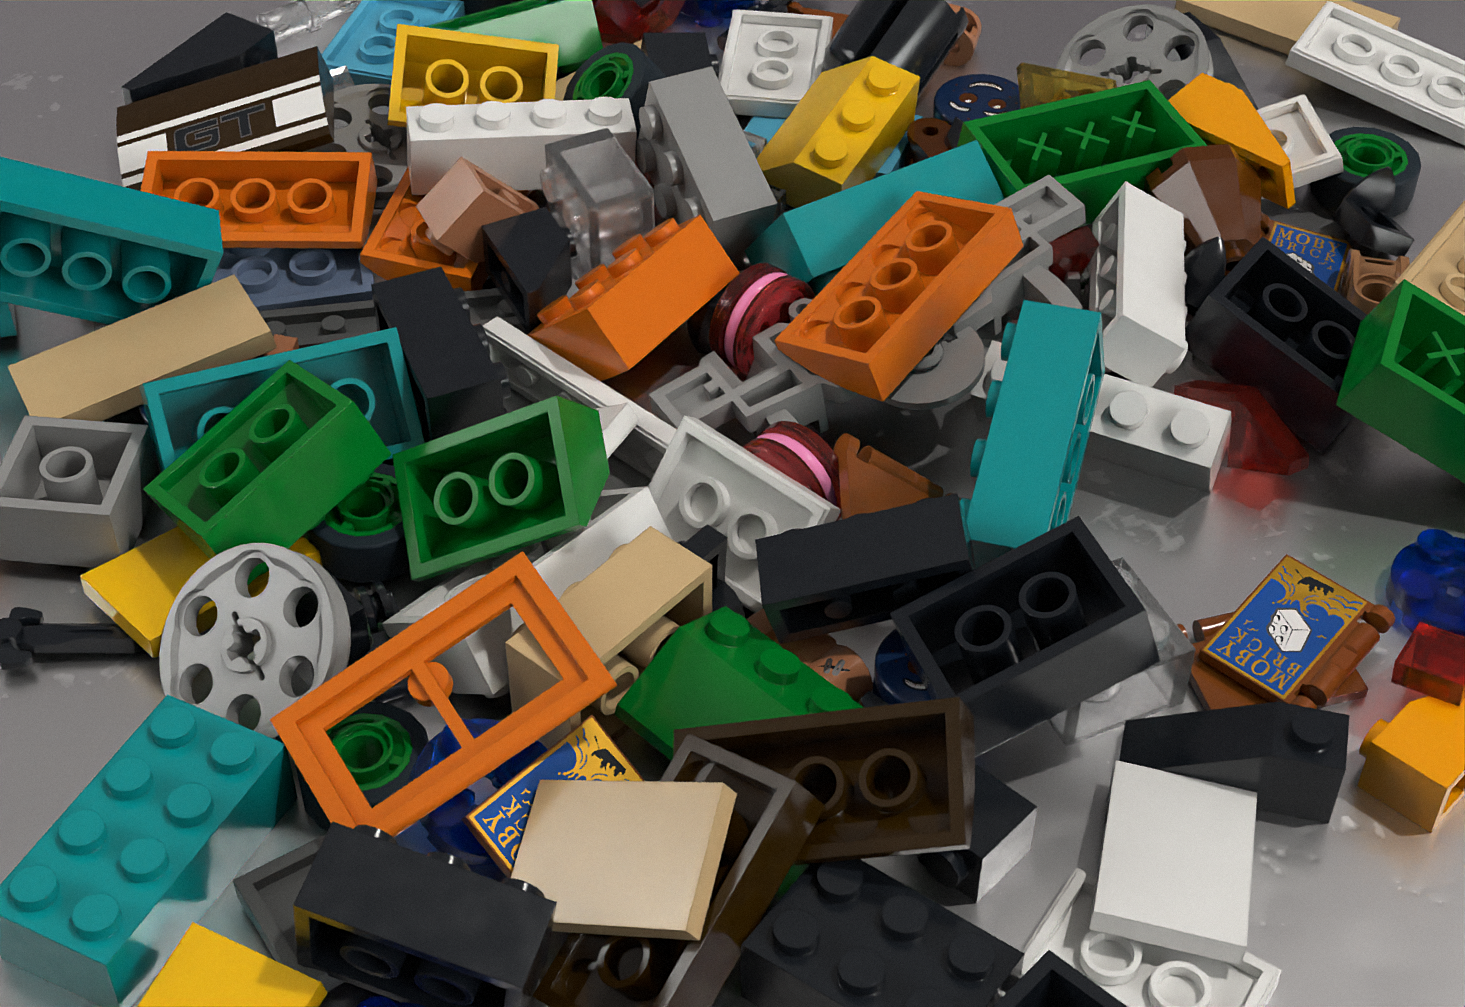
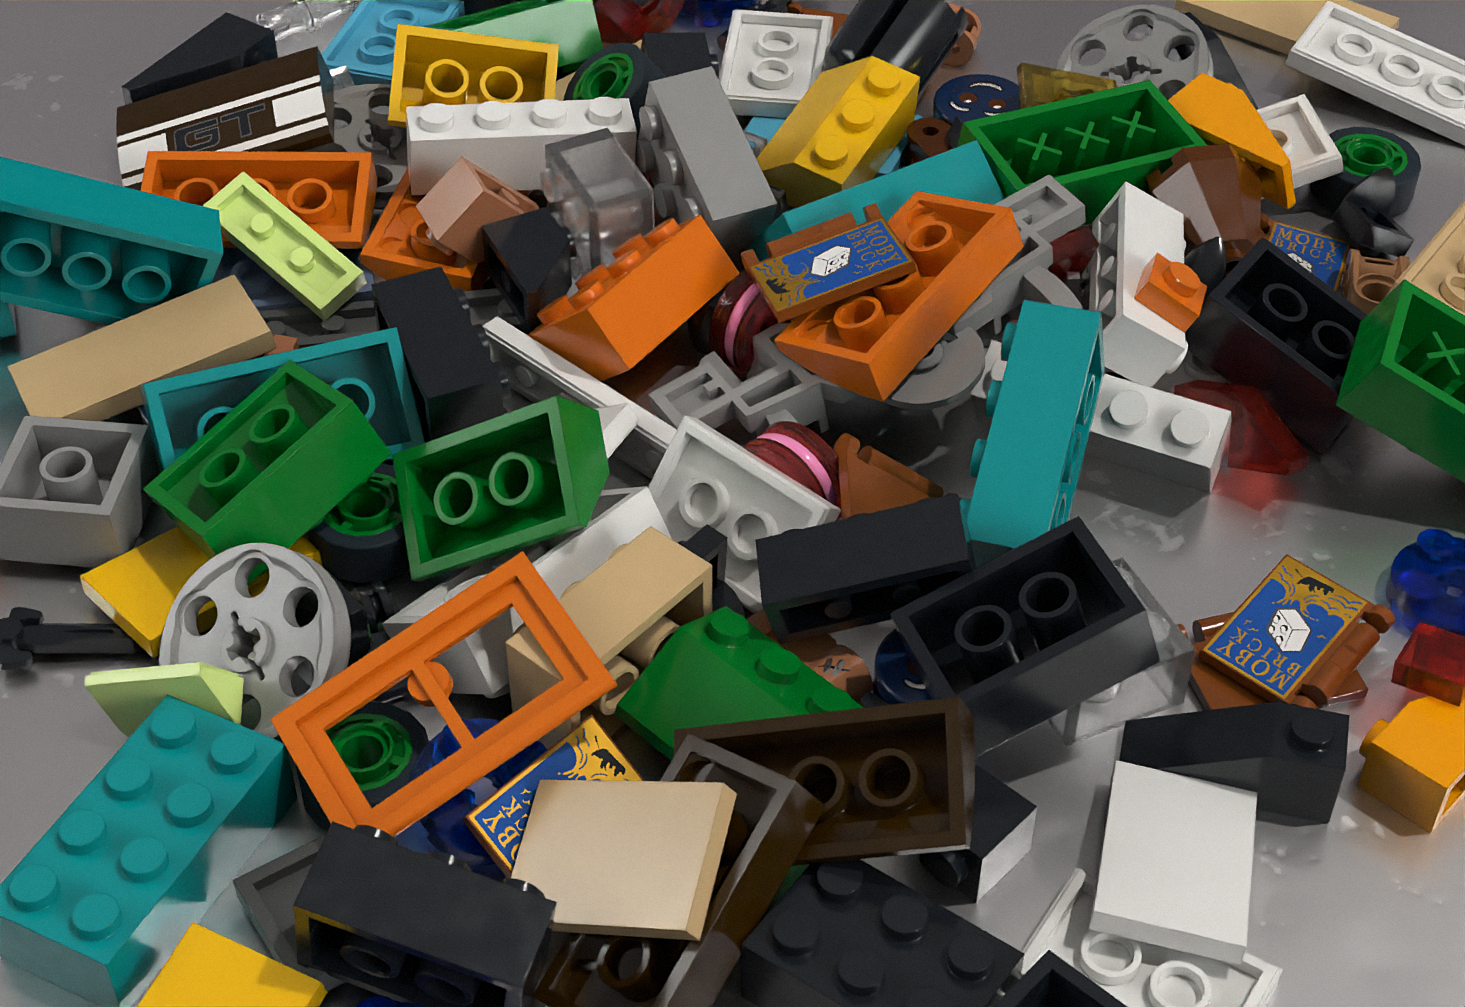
none -> yellowish green slope [84,662,244,737]
none -> yellowish green plate [203,171,367,321]
none -> piece [740,203,917,323]
none -> orange plate [1134,252,1207,333]

